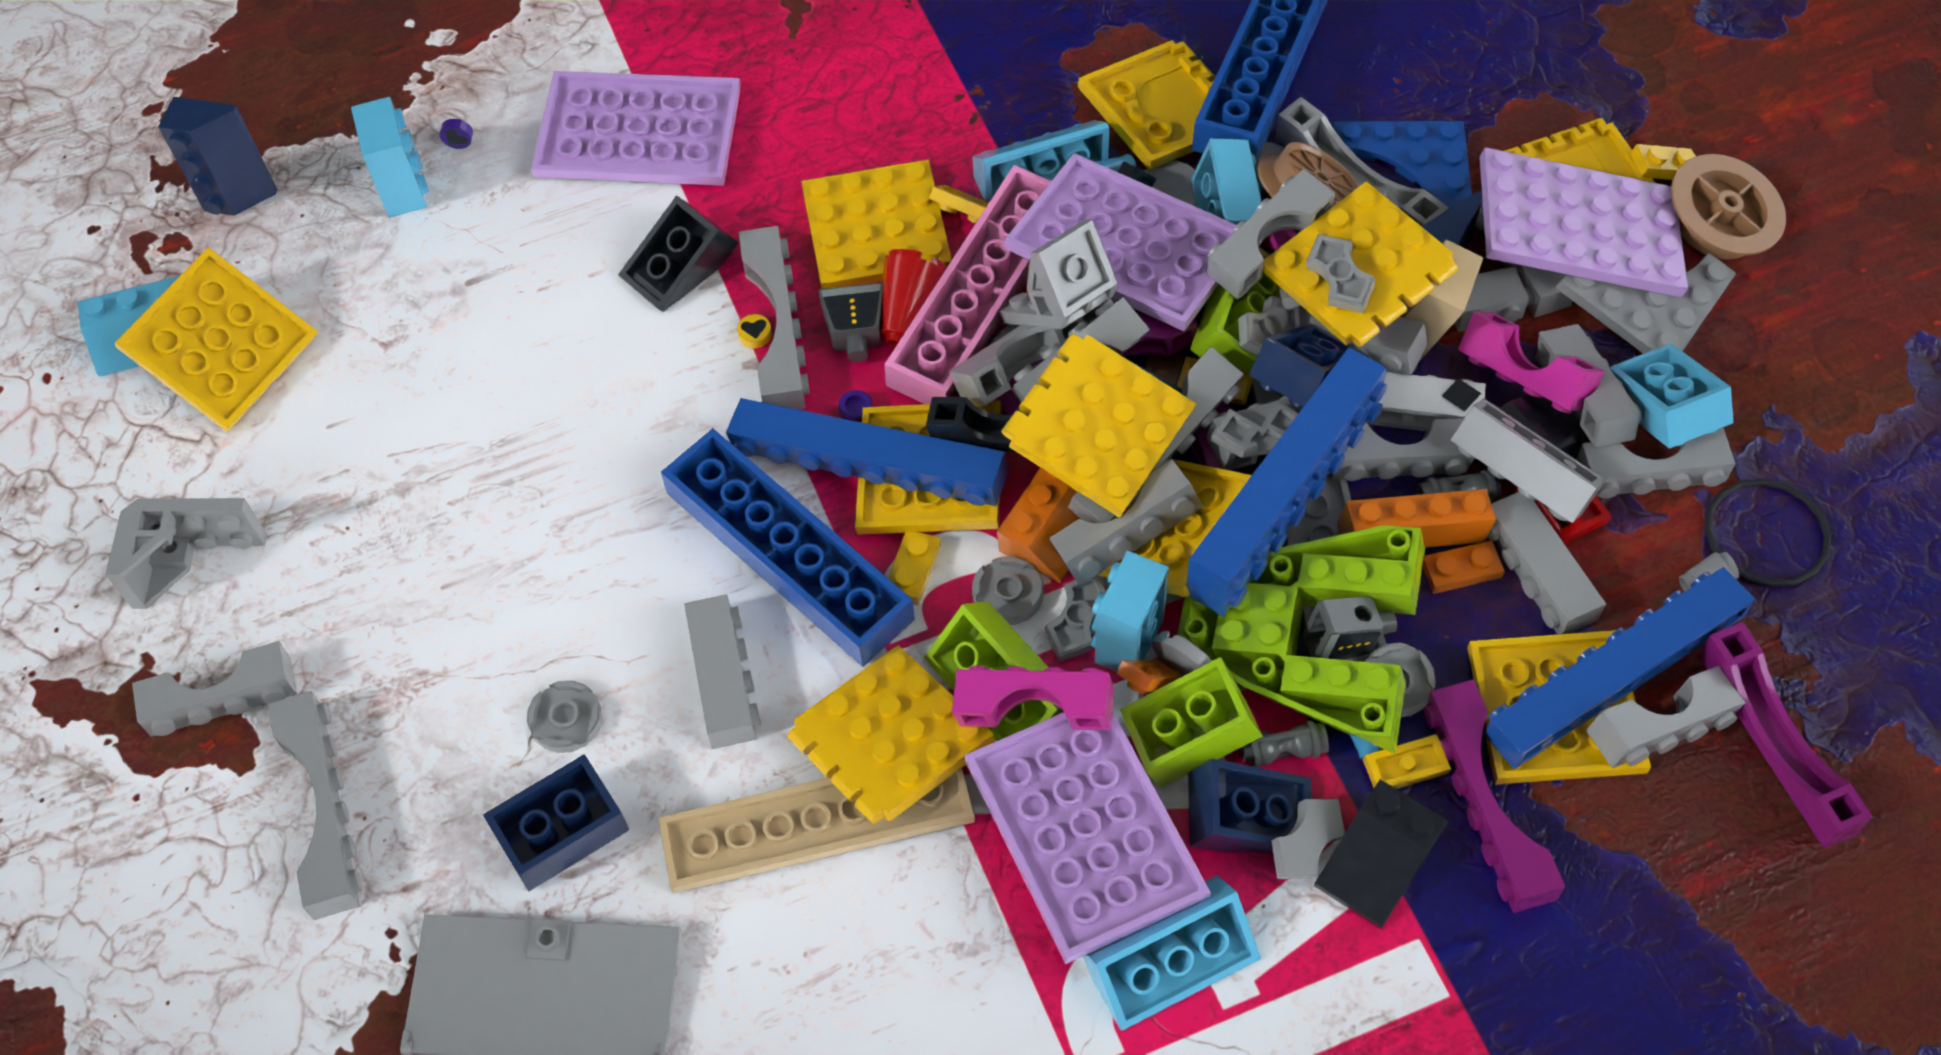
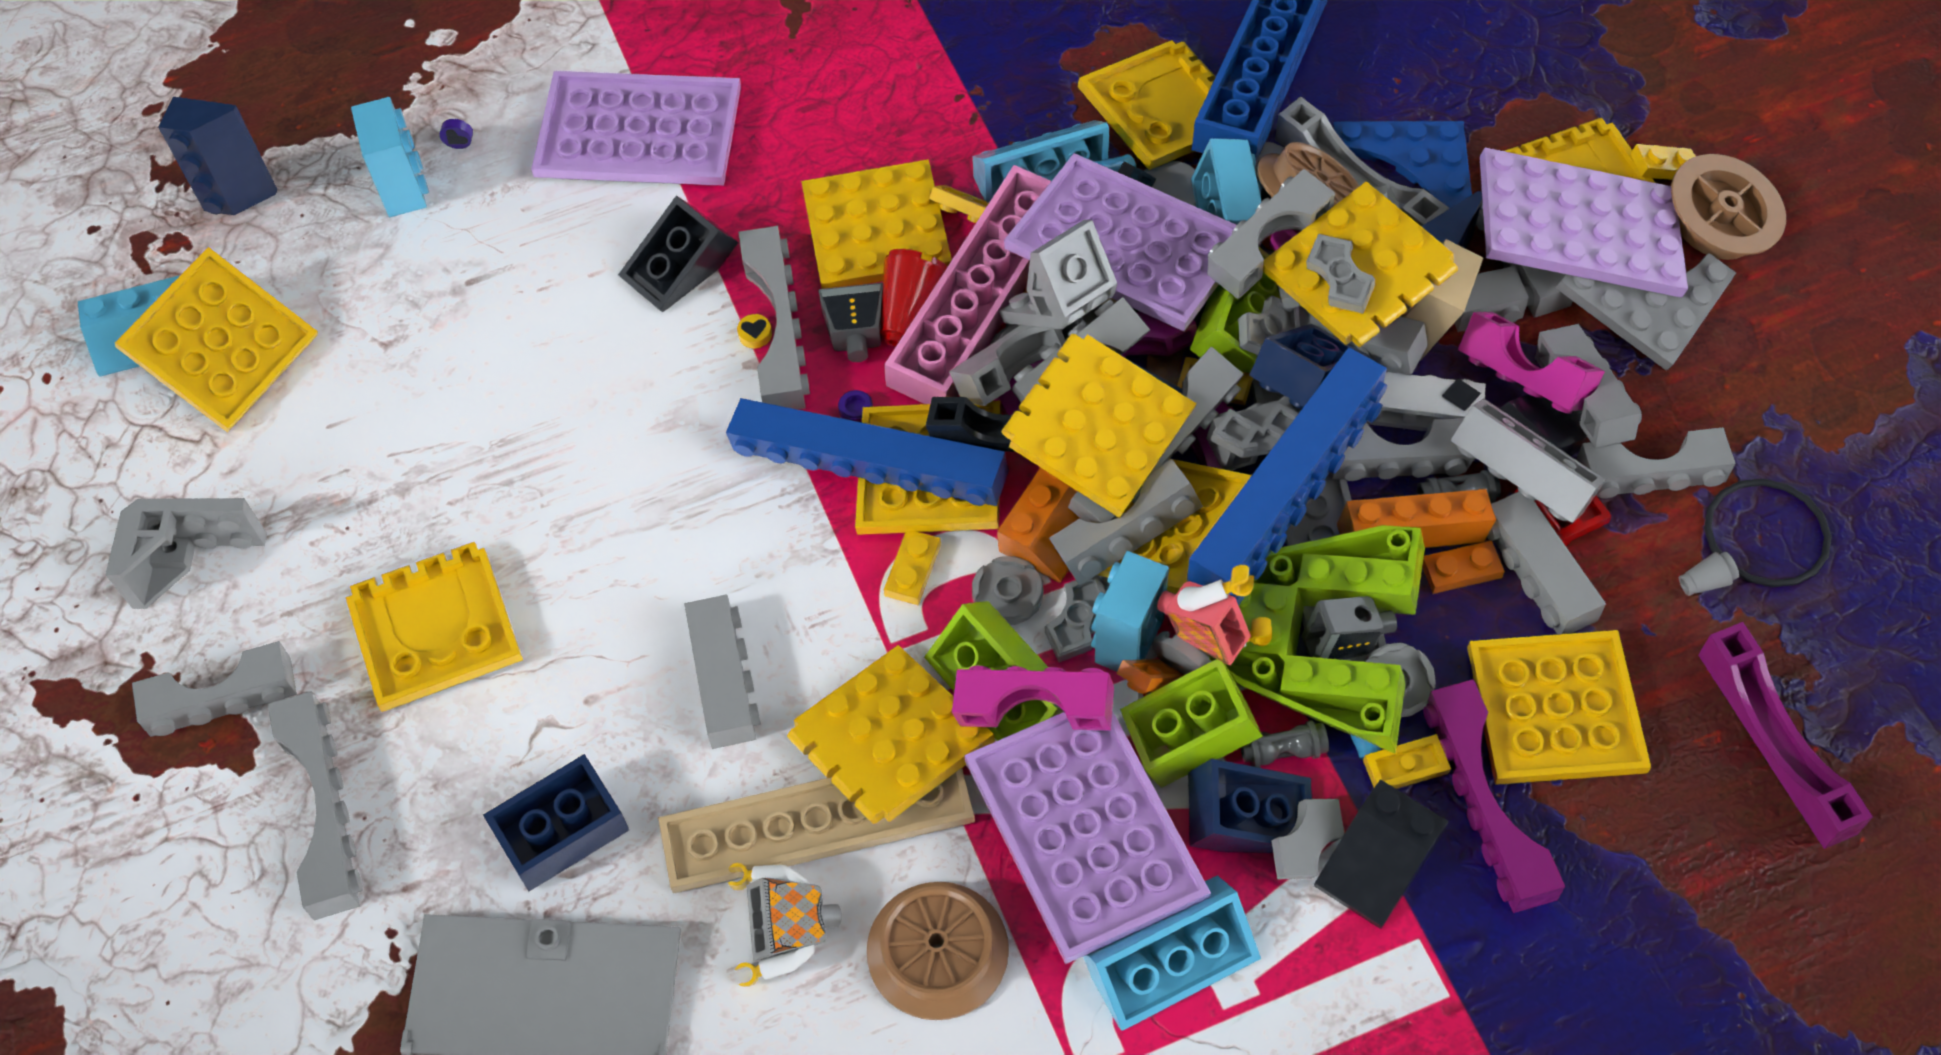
light grey tile [527,680,603,753] -> none
blue brick [660,428,915,667] -> none
blue brick [1485,567,1755,770] -> none
light grey arch [1586,666,1746,768] -> none
medium azure brick [1610,343,1733,448] -> none
none -> yellow hinge [345,541,523,712]
none -> torso [727,863,842,987]
none -> medium nougat piece [867,882,1009,1020]
none -> torso [1157,565,1272,666]

